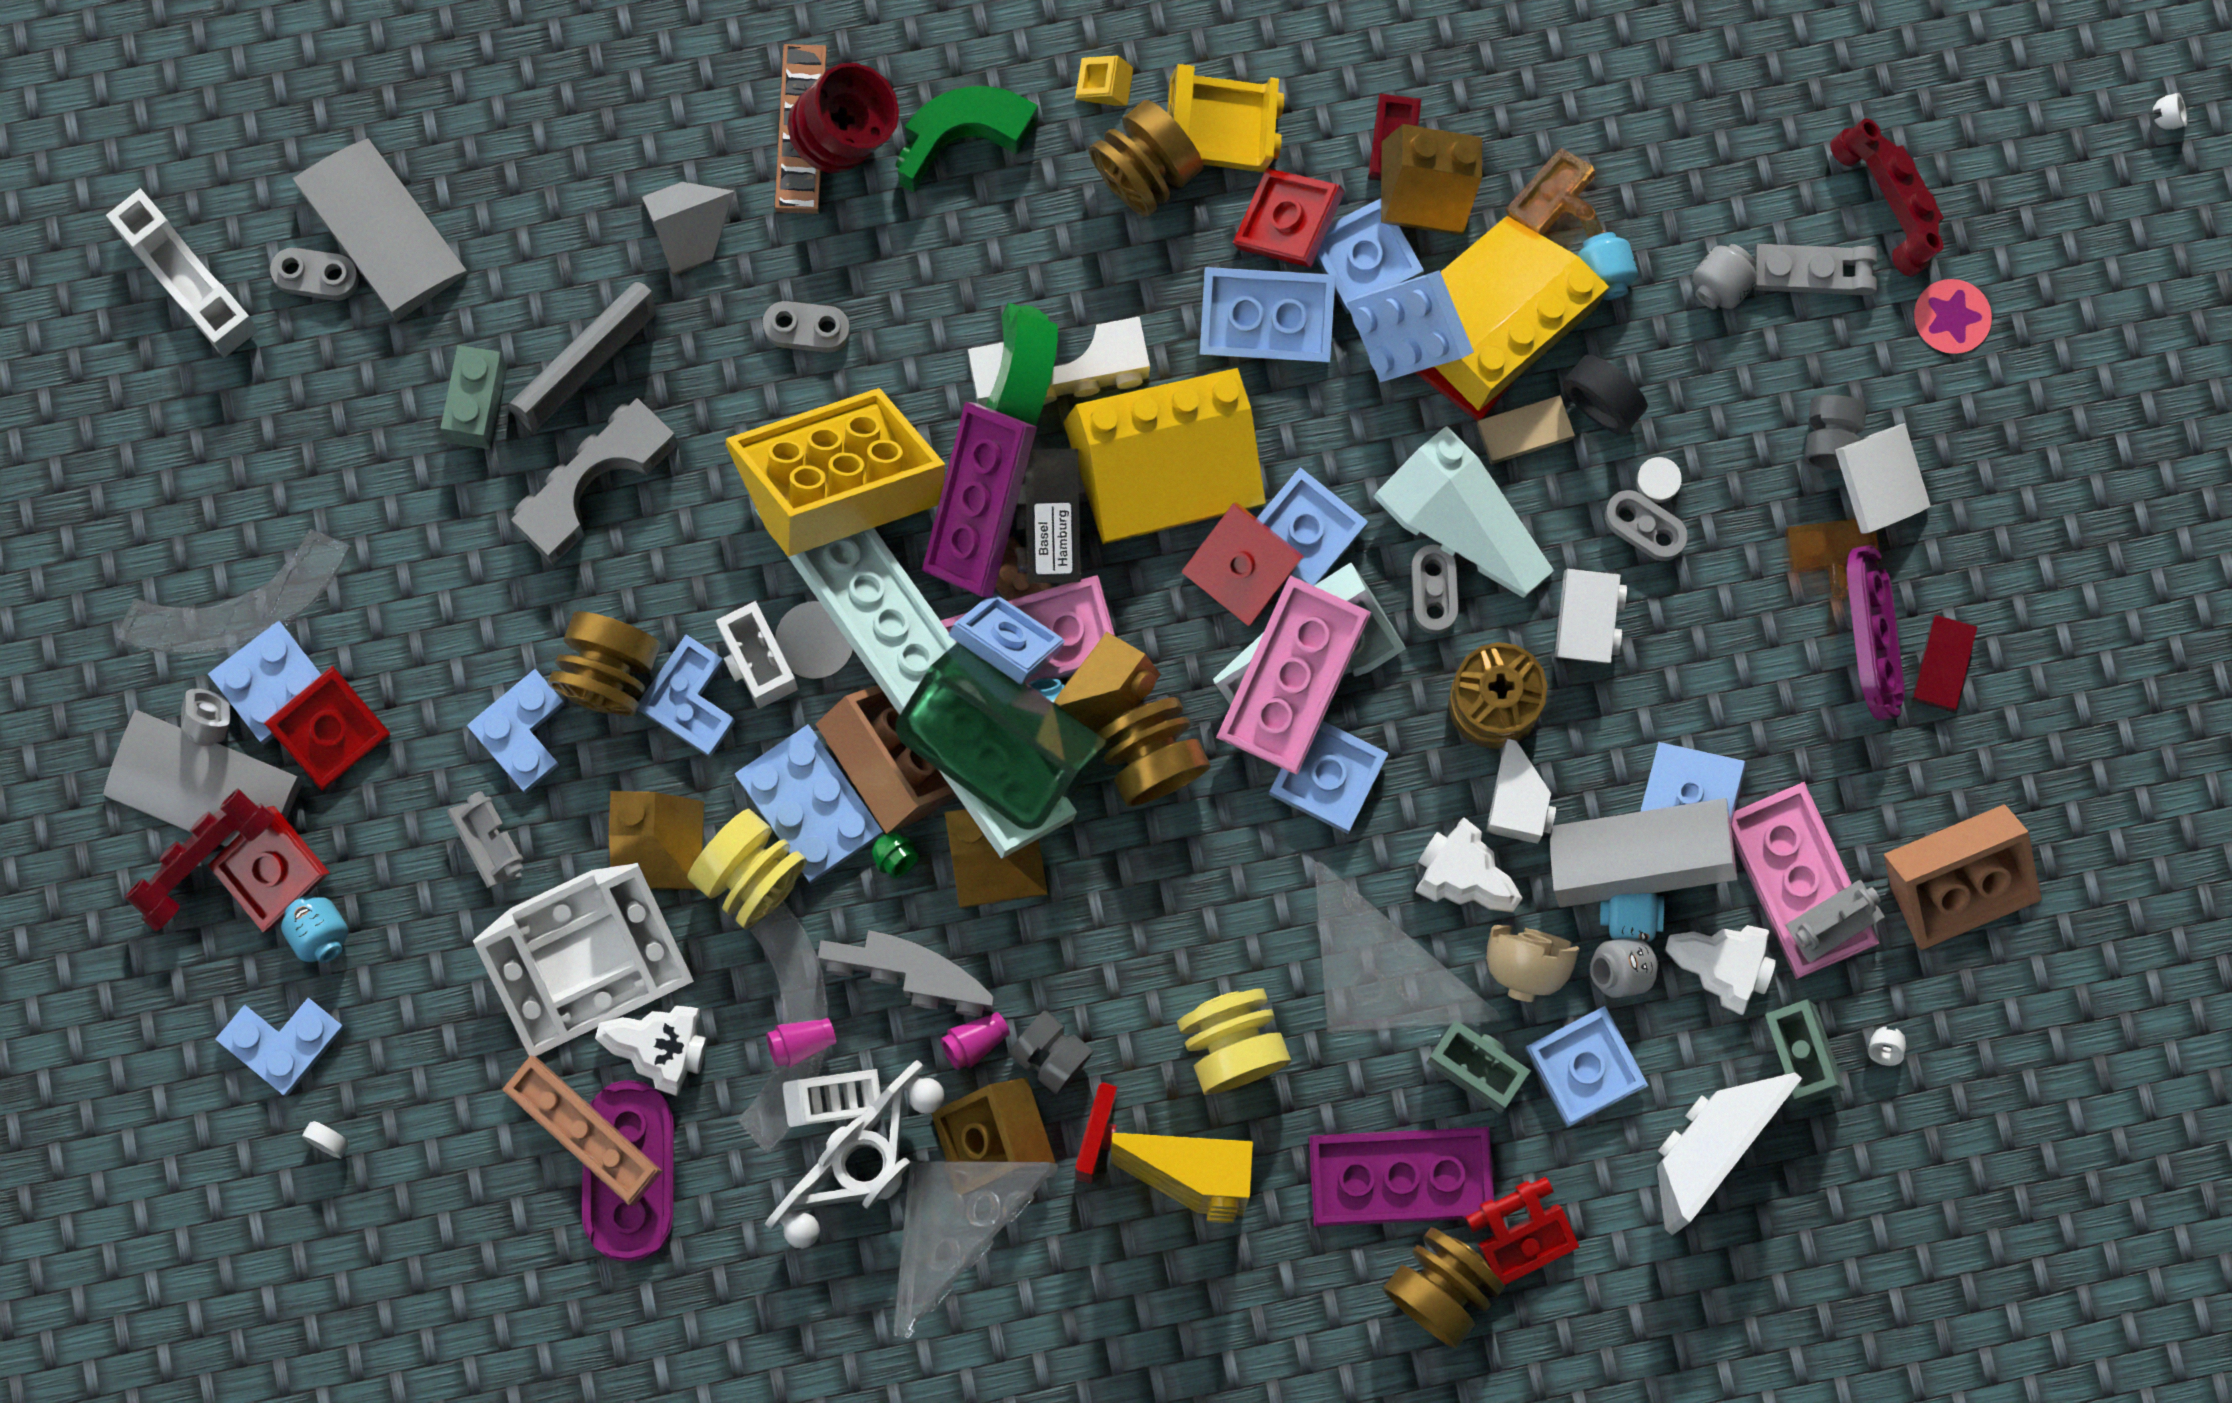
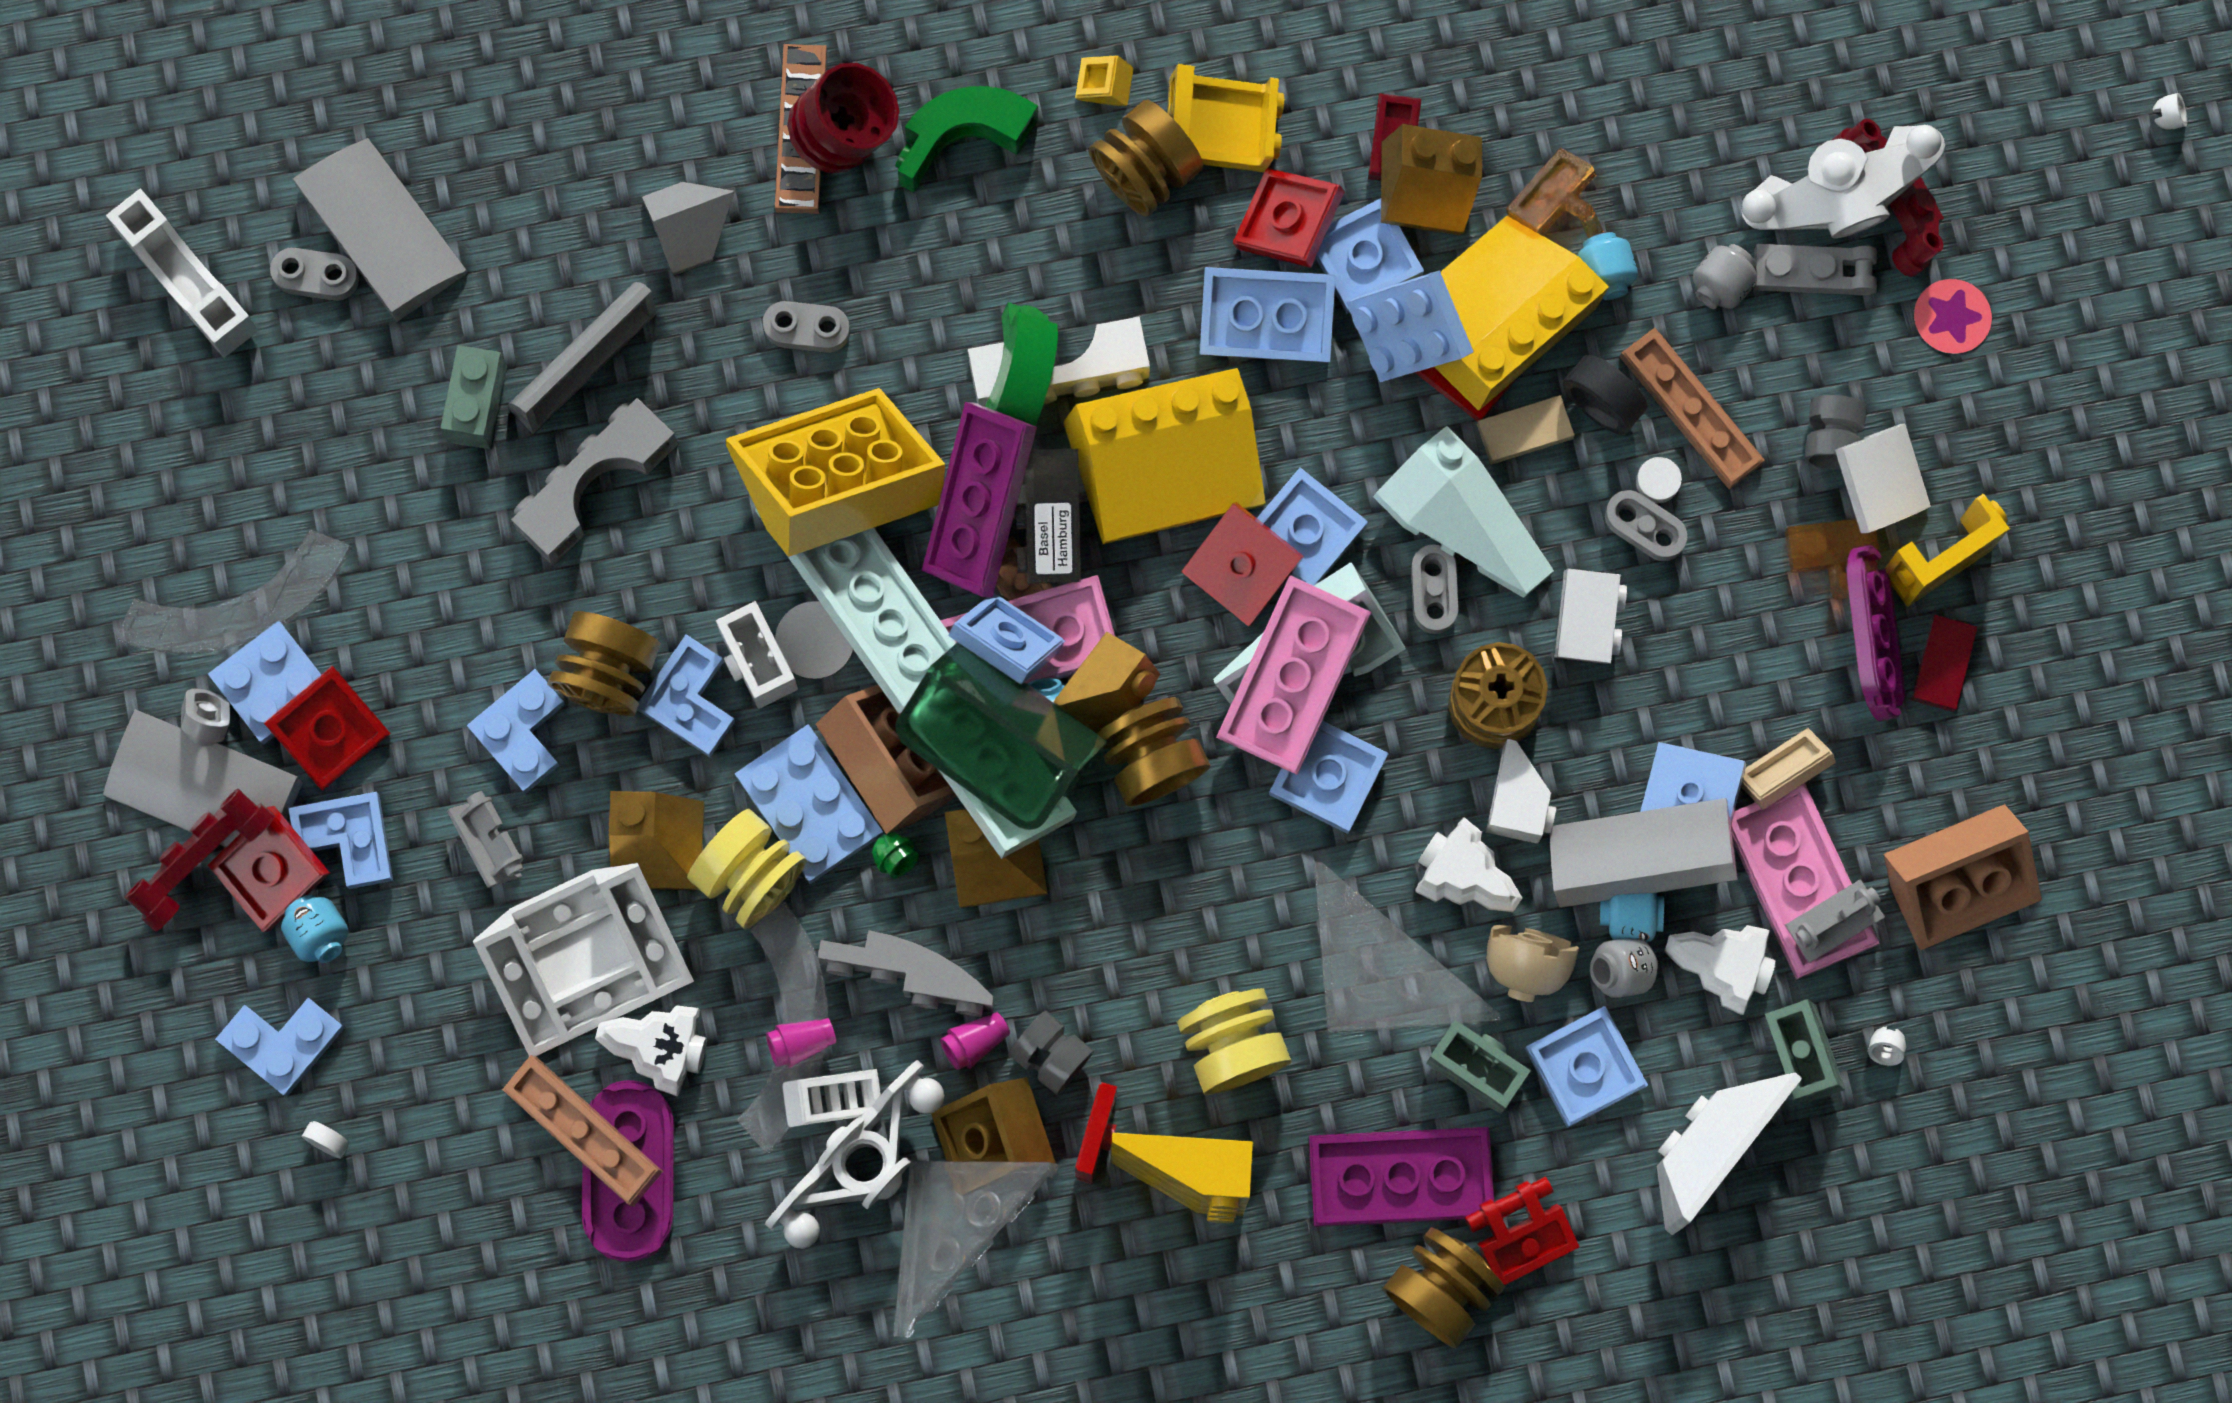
none -> light blue plate [288,792,393,889]
none -> nougat tile [1620,328,1765,490]
none -> tan tile [1741,728,1836,810]
none -> white piece [1742,124,1945,238]
none -> yellow panel [1884,494,2010,607]

